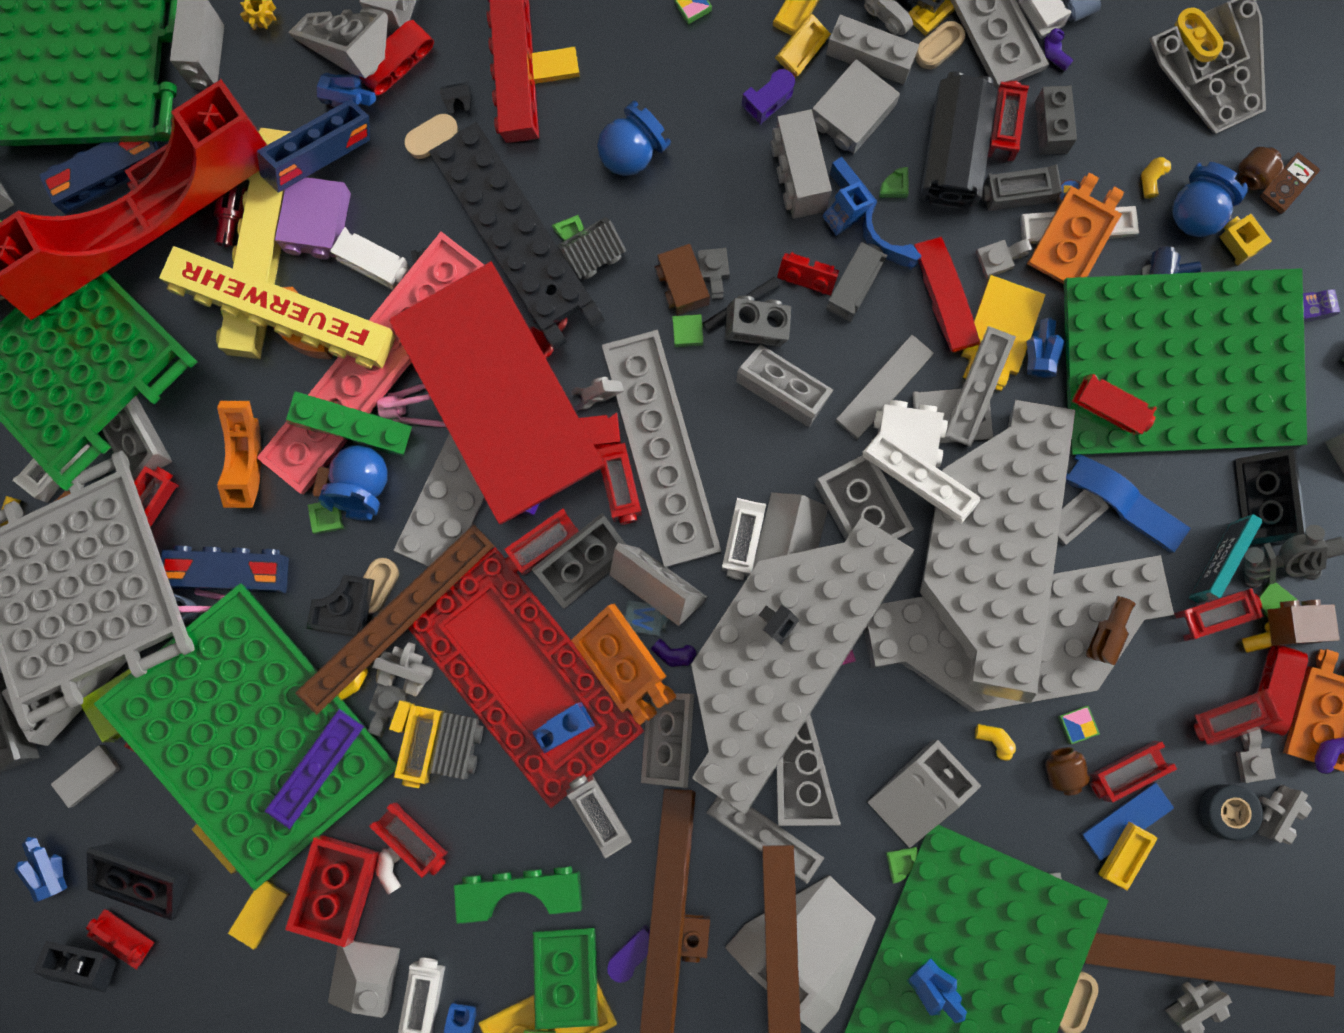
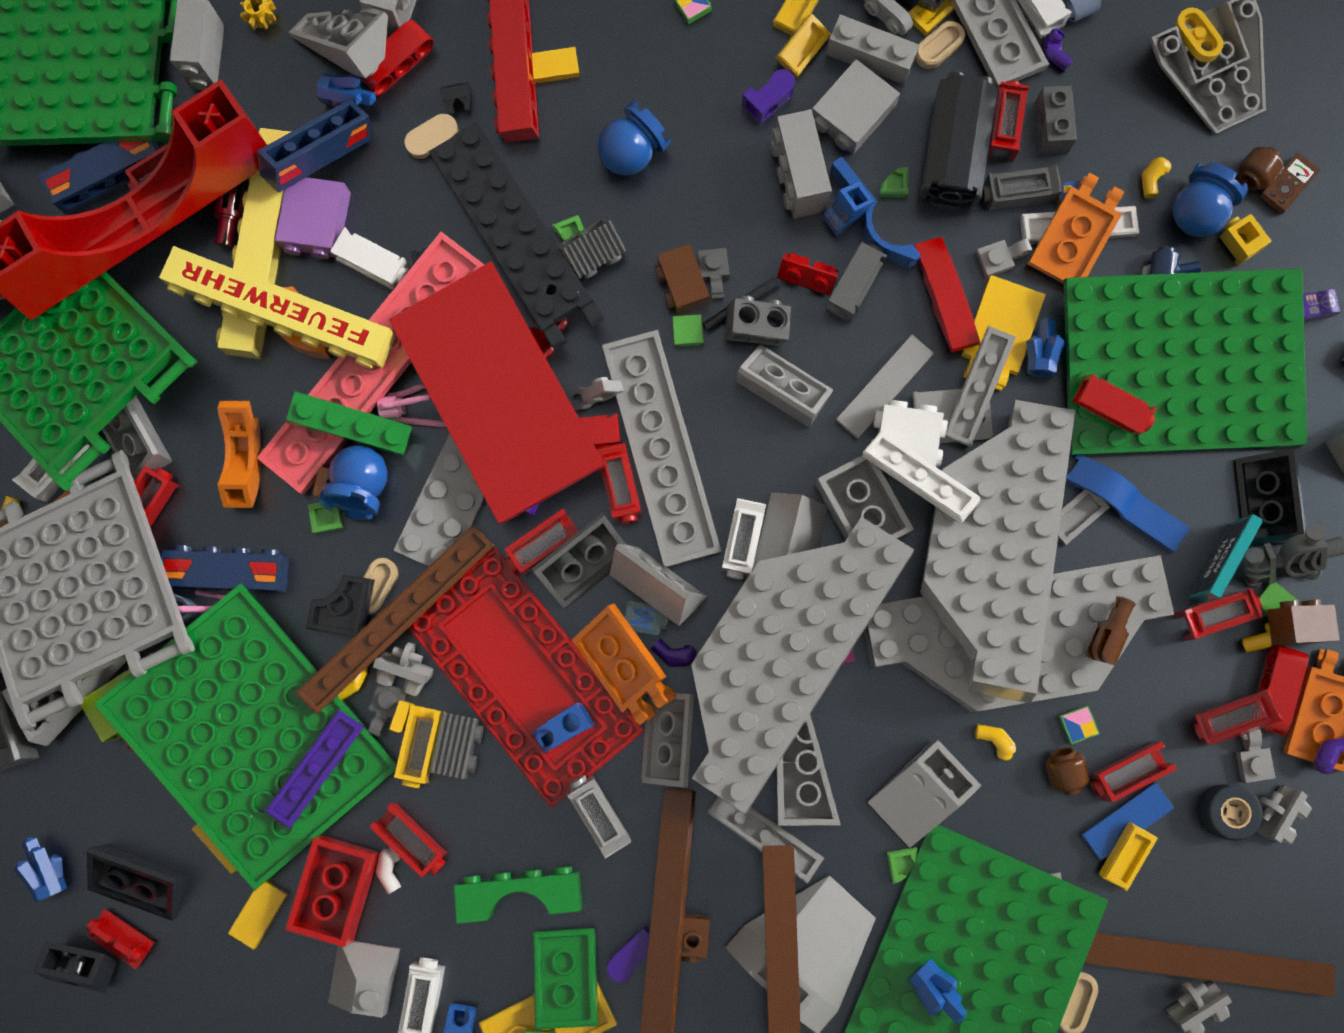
light grey tile [51,745,121,808] -> none
black tile [758,605,800,645] -> none

